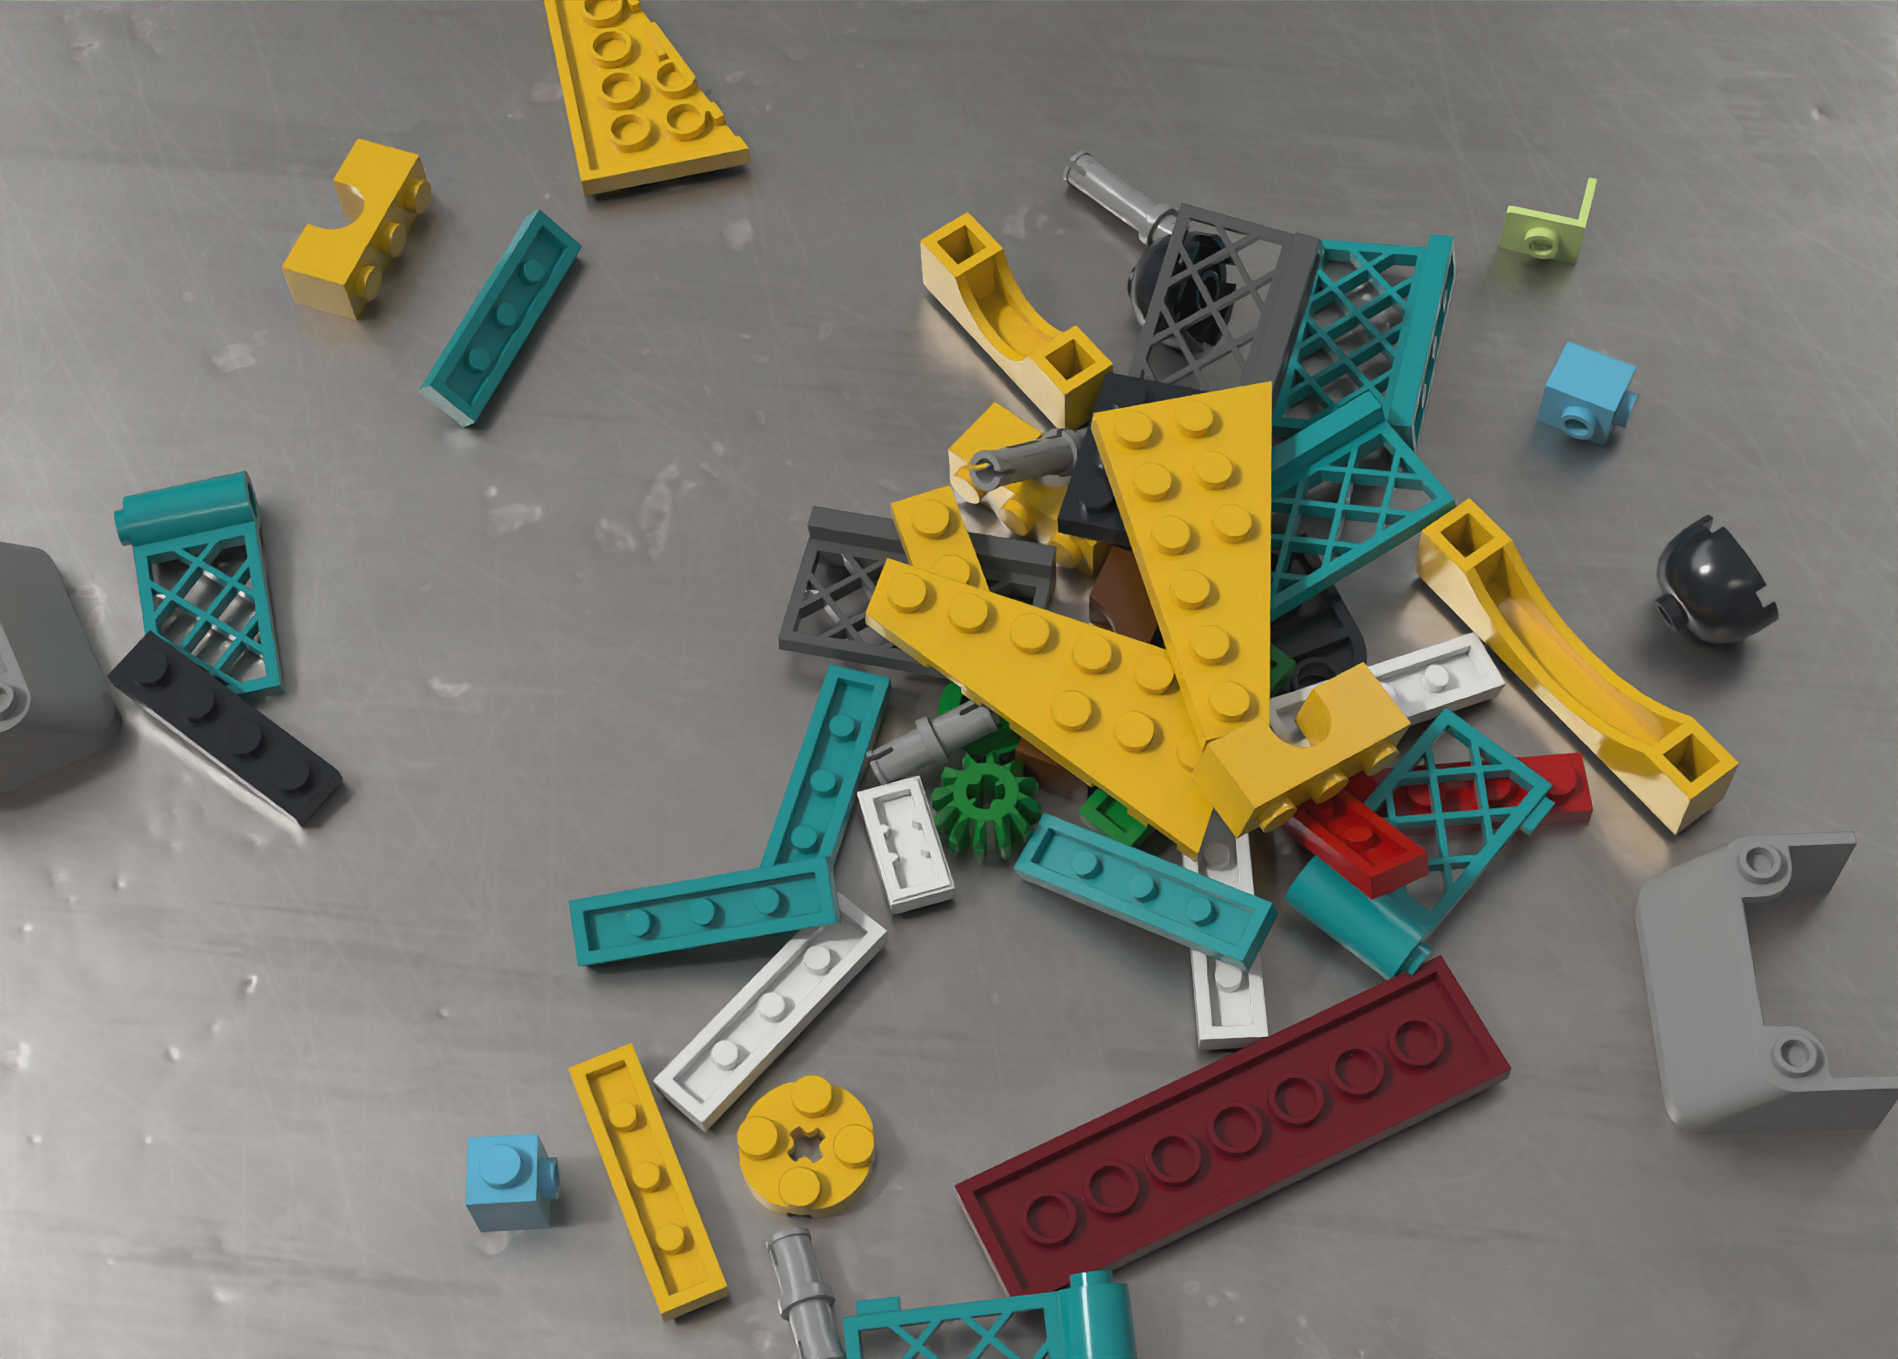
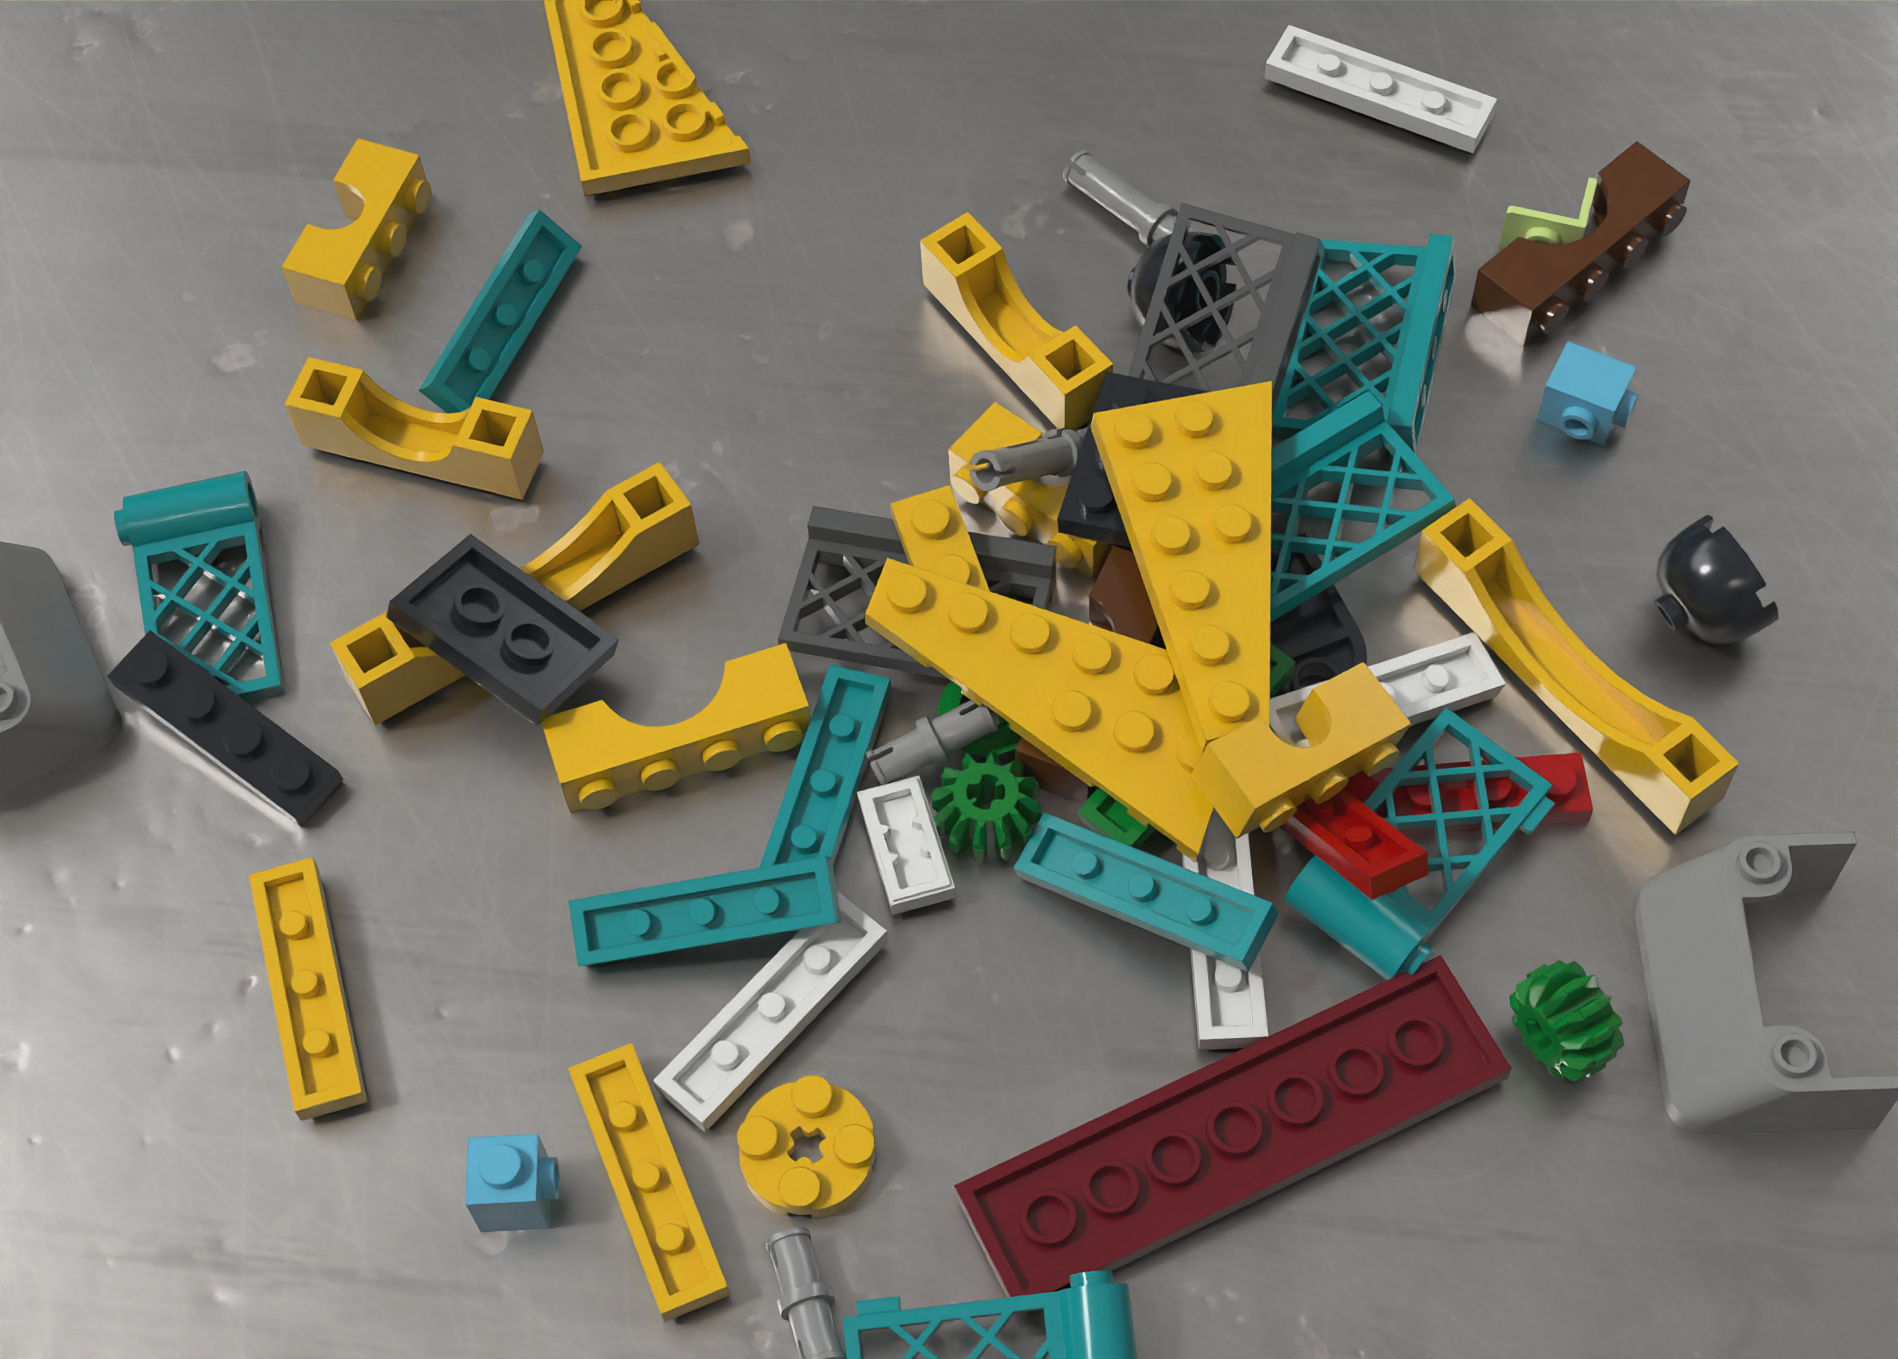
none -> yellow plate [249,857,367,1121]
none -> yellow arch [284,357,544,500]
none -> yellow arch [329,461,699,725]
none -> black plate [386,534,619,726]
none -> yellow arch [541,643,811,813]
none -> white plate [1265,25,1497,153]
none -> reddish brown arch [1471,141,1691,347]
none -> green gear [1509,960,1624,1082]

